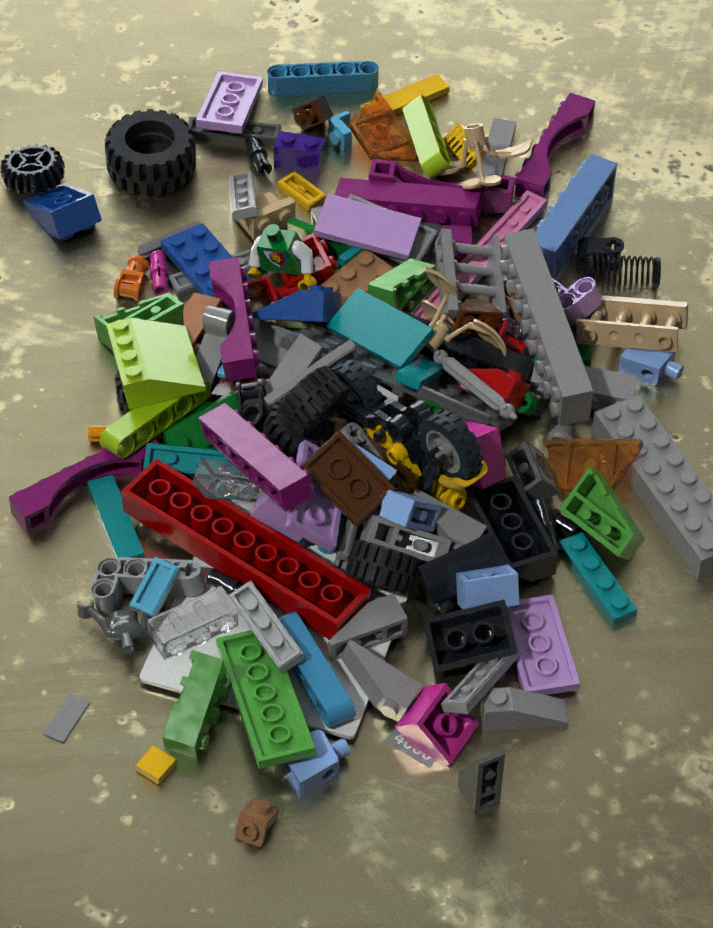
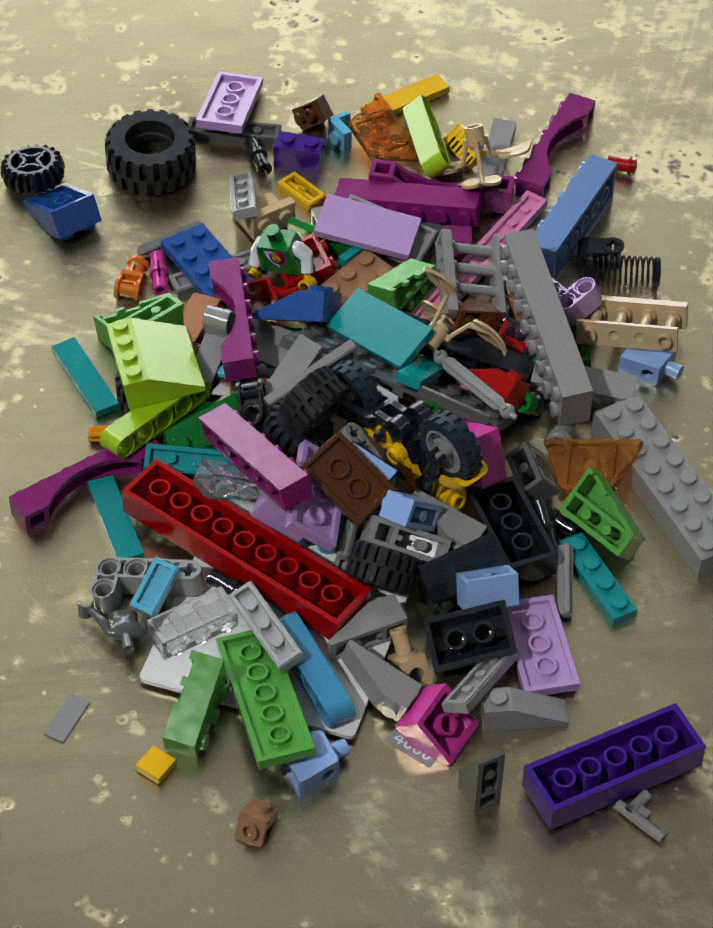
dark azure beam [267,61,379,96] -> none
none -> teal tile [52,337,120,418]
none -> tan bracket [387,626,433,689]
none -> dark purple brick [522,703,706,830]
none -> light grey axle [557,543,573,619]
none -> red pin [607,155,637,175]
none -> light grey hose [614,790,667,843]

